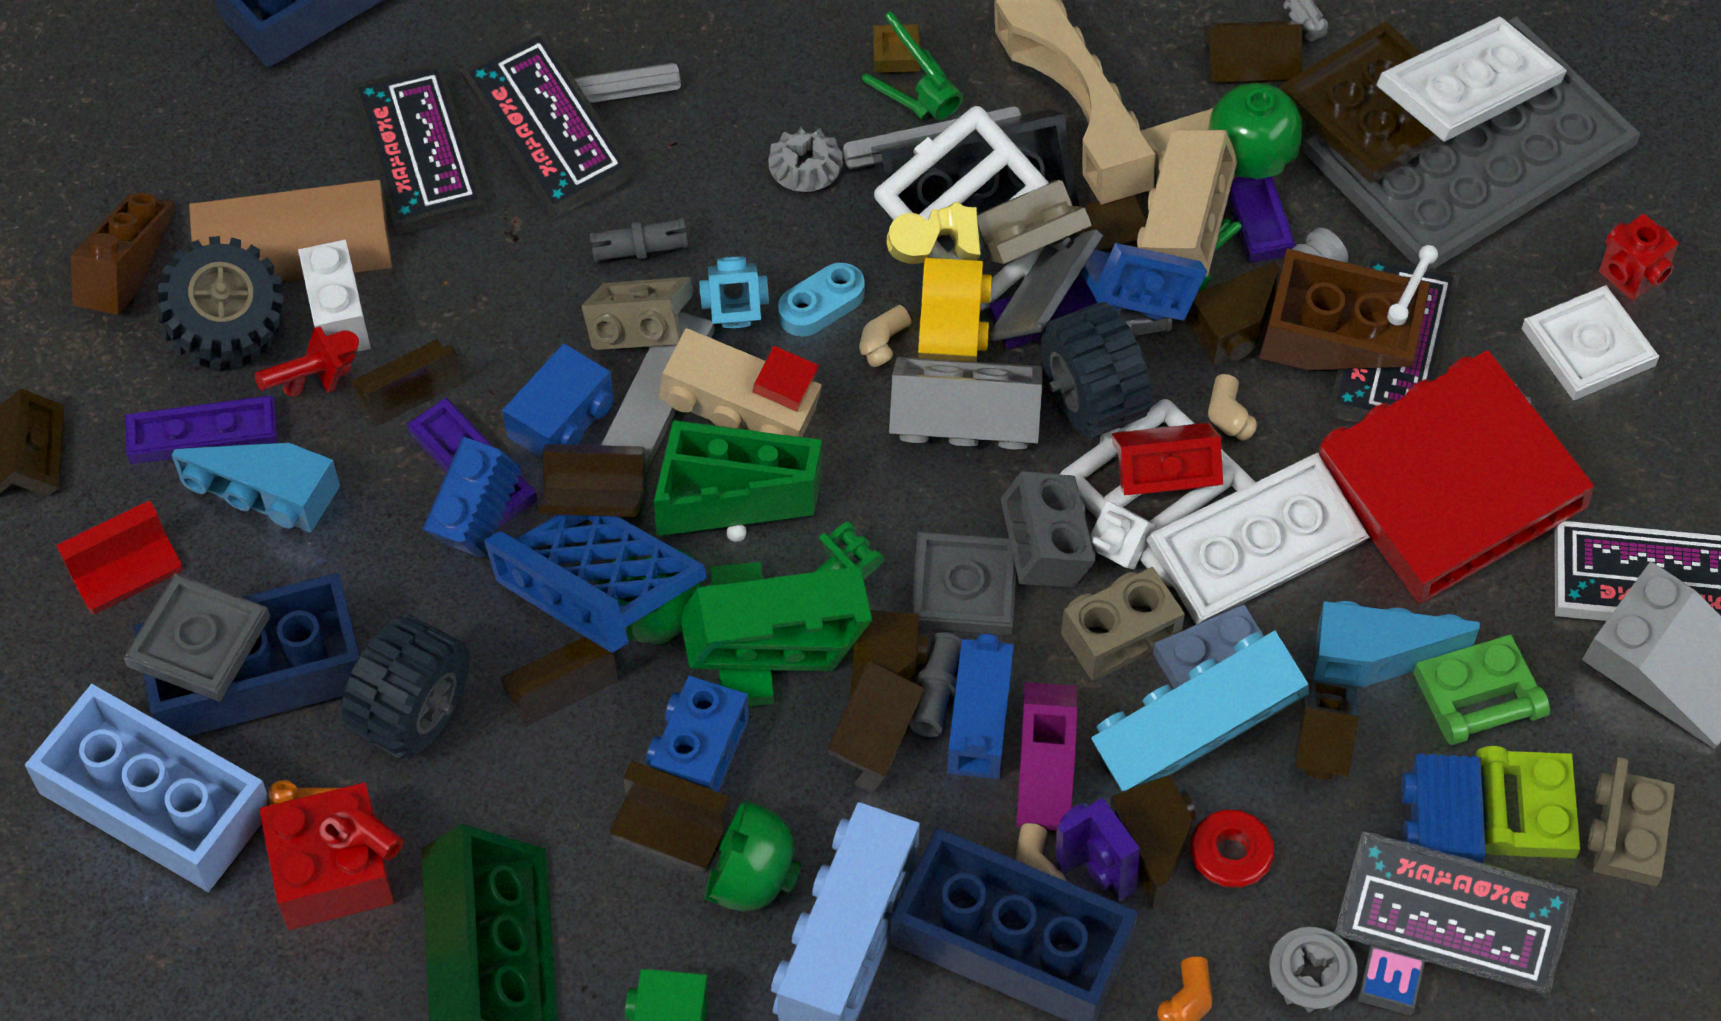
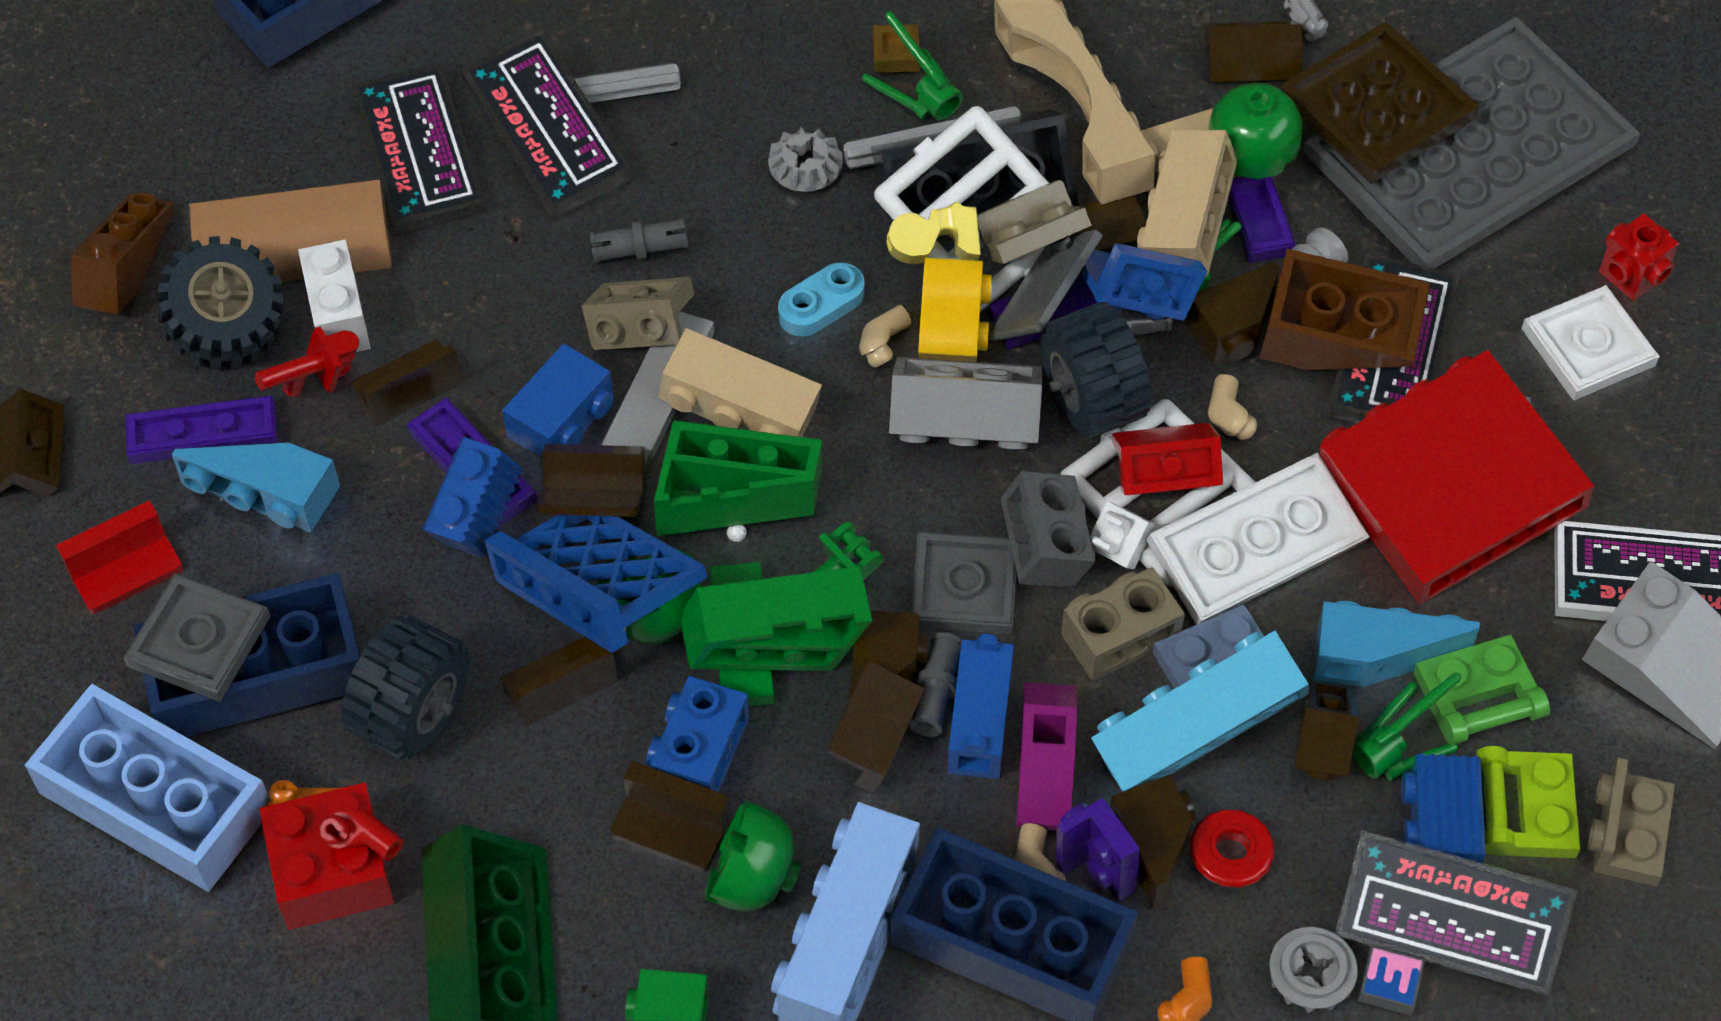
medium azure brick [699,256,769,328] -> none
red tile [752,346,819,412] -> none
white tile [1377,17,1567,142] -> none
white hinge [1387,245,1438,325] -> none
none -> green plant [1352,672,1462,781]

